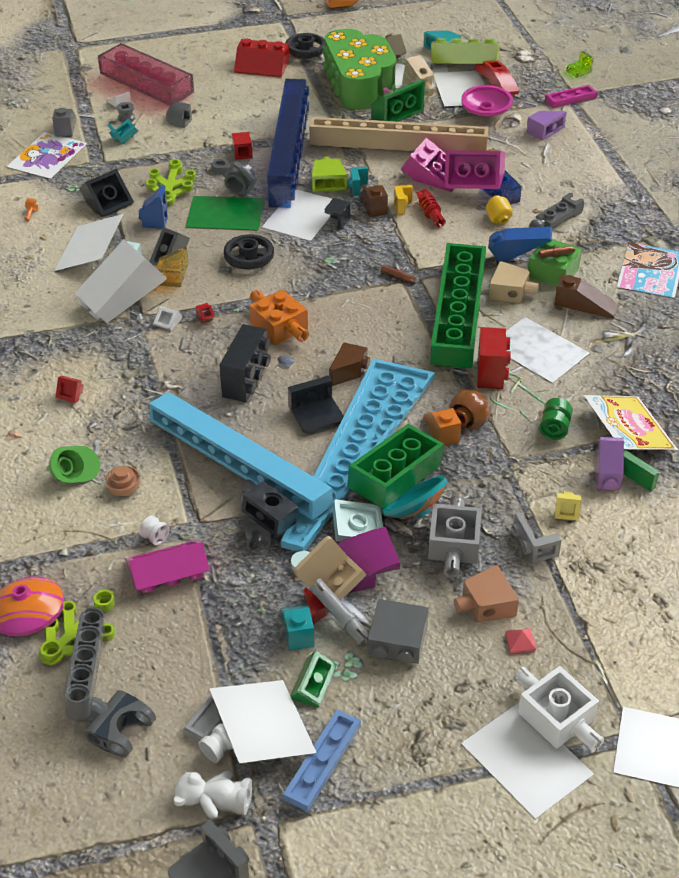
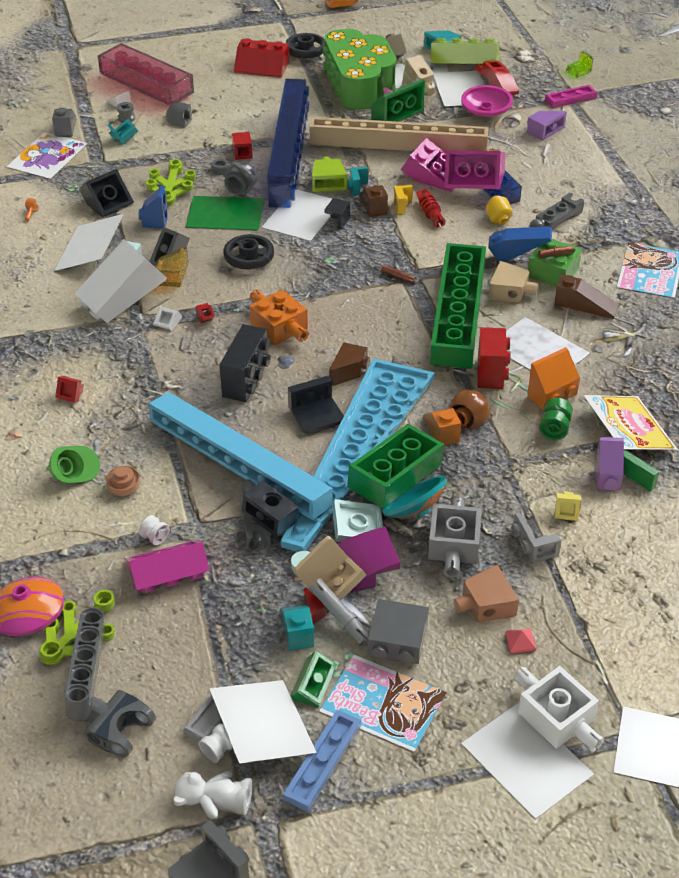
none -> sticker [320,655,447,752]
none -> orange slope [527,347,580,409]

